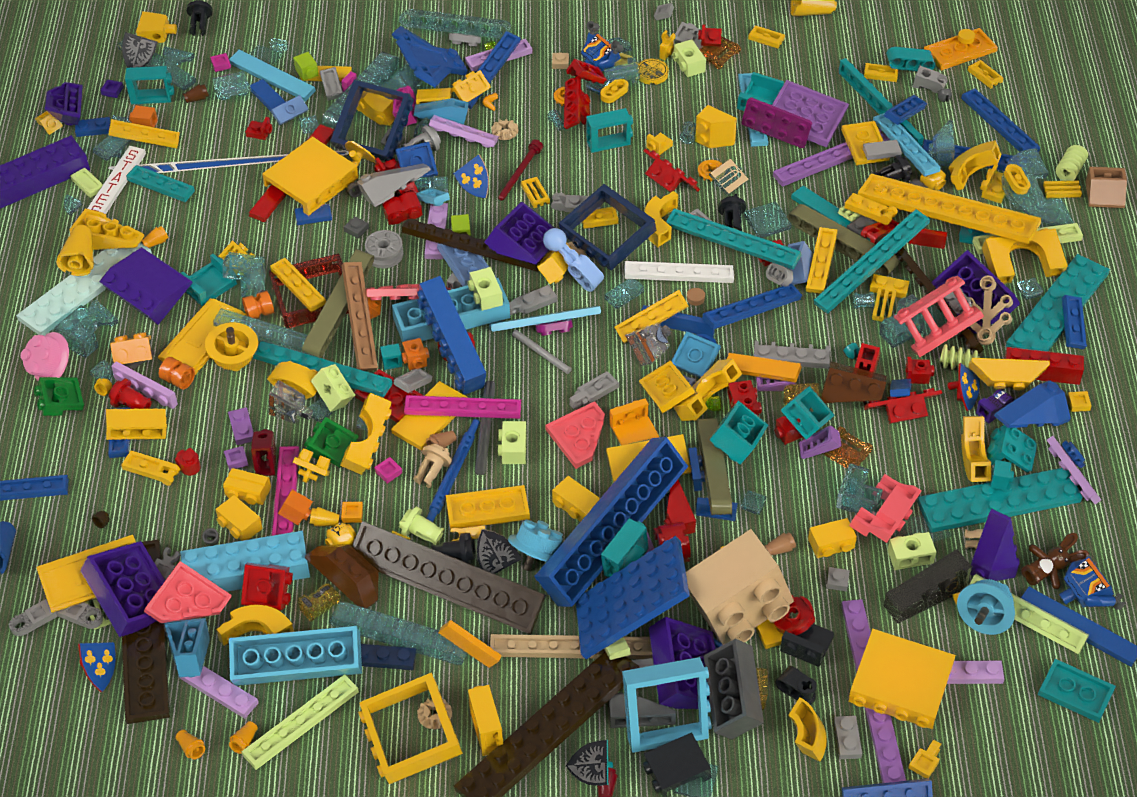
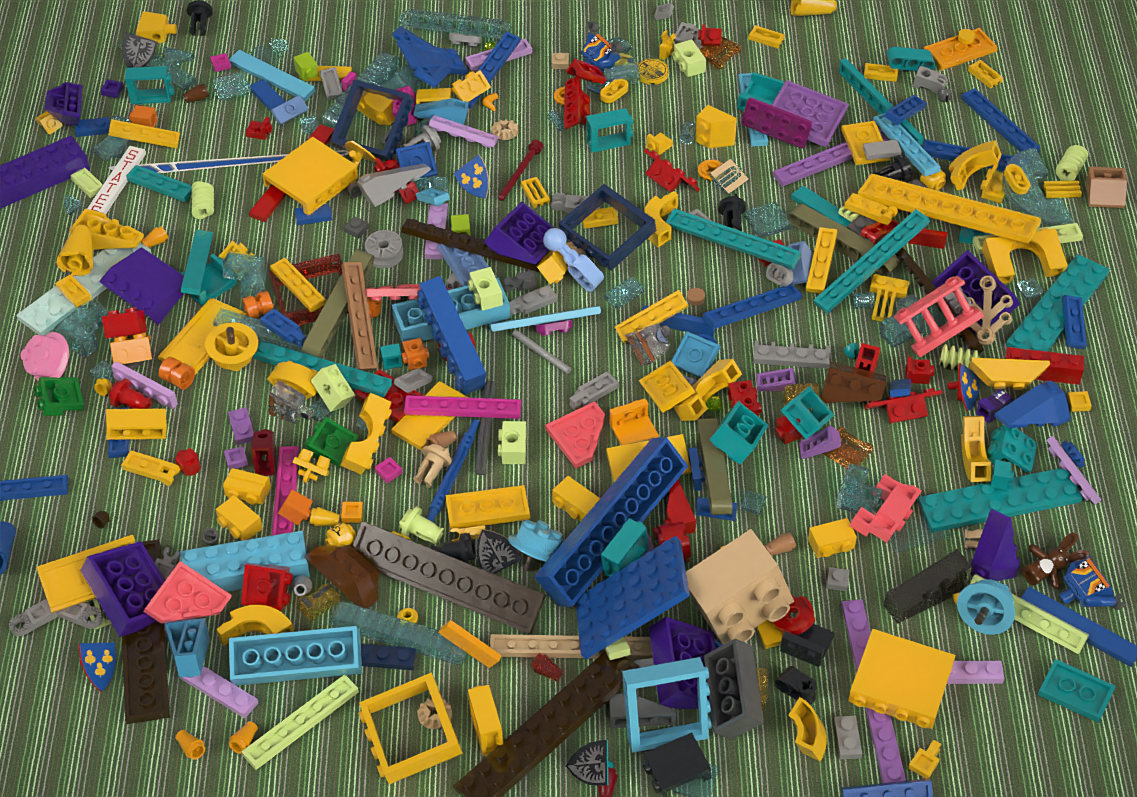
red brick [382,192,423,225] -> none
white tile [624,261,734,283] -> none
light orange tile [727,353,802,383] -> none
yellowish green brick [887,532,936,570] -> none
clear light blue slope [928,120,955,166] -> none
none -> yellow plate [55,274,92,308]
none -> red brick [101,307,147,339]
none -> teal tile [181,229,213,295]
none -> yellowish green piece [192,181,214,219]
none -> blue hinge [260,308,306,348]
none -> light grey cone [292,575,312,596]
none -> yellow plate [397,608,418,628]
none -> dark grey plate [504,270,536,292]
none -> clear red cone [530,653,563,682]

